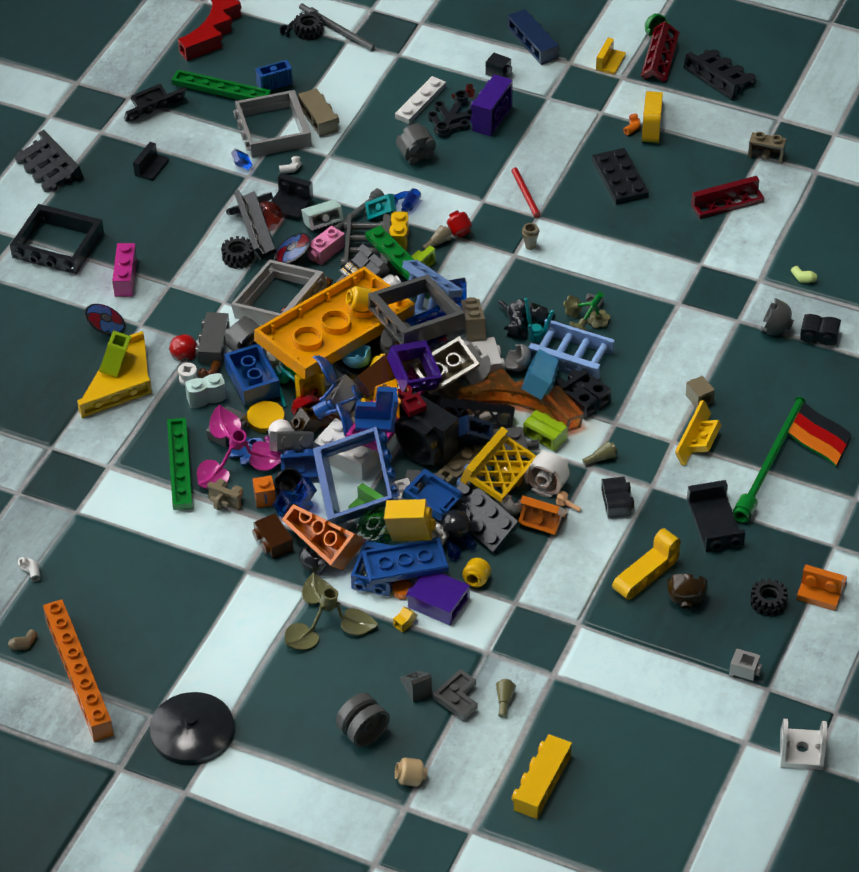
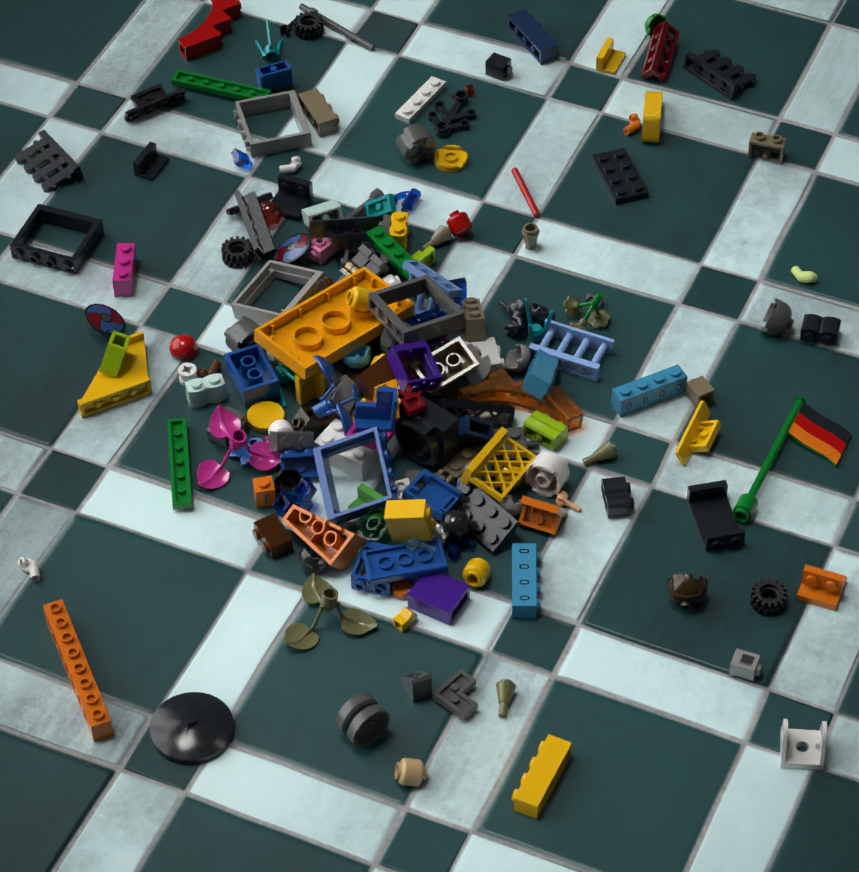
dark tan arm [8,629,38,651] -> none
dark grey brick [196,312,230,366] -> none
dark tan hips [207,478,244,510] -> none
red plate [290,388,323,416] -> none
dark purple brick [470,74,513,136] -> none
black hips [555,369,611,420] -> none
yellow beam [612,528,681,600] -> none
dark red fence [691,176,765,219] -> none
none -> teal plant [255,19,282,62]
none -> black bracket [309,216,379,245]
none -> clear light blue hand [406,535,436,552]
none -> yellow tile [434,145,468,172]
none -> dark azure brick [512,543,541,619]
none -> dark azure brick [611,364,688,417]

